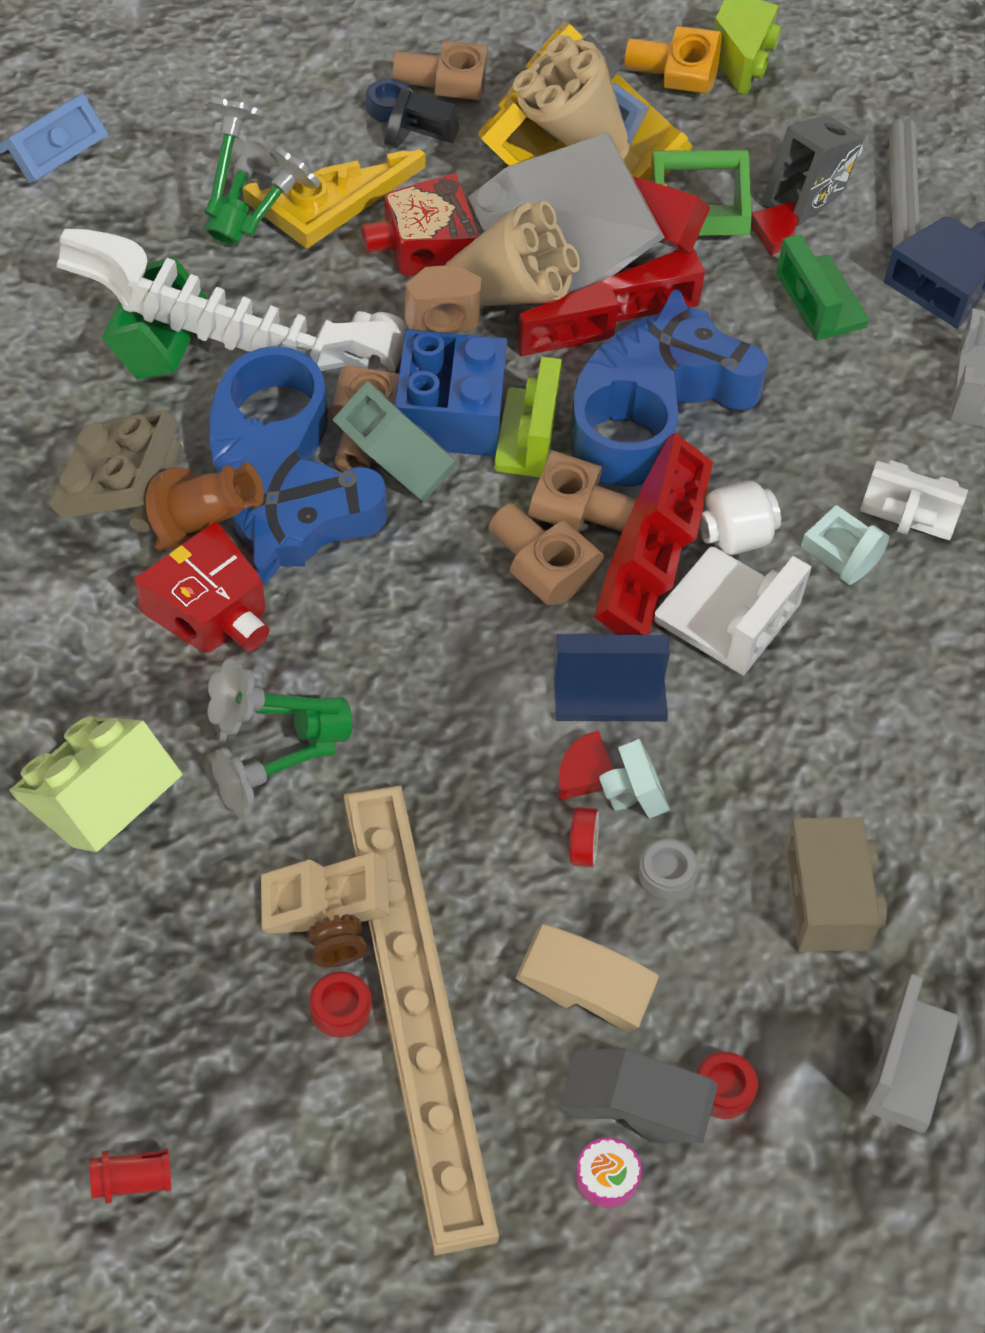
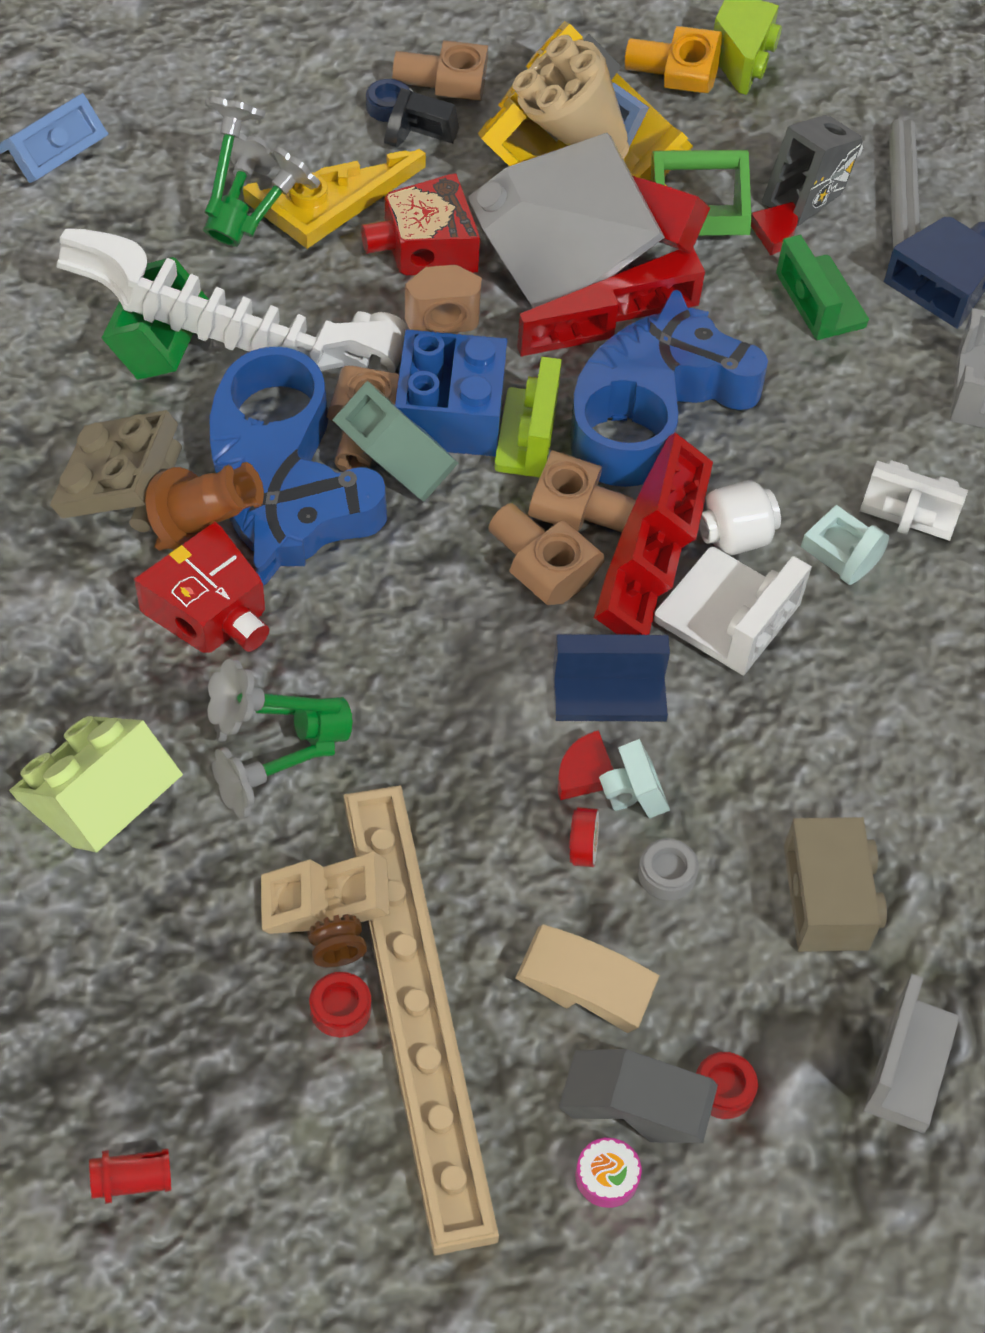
tan cone [446,201,580,307] -> none

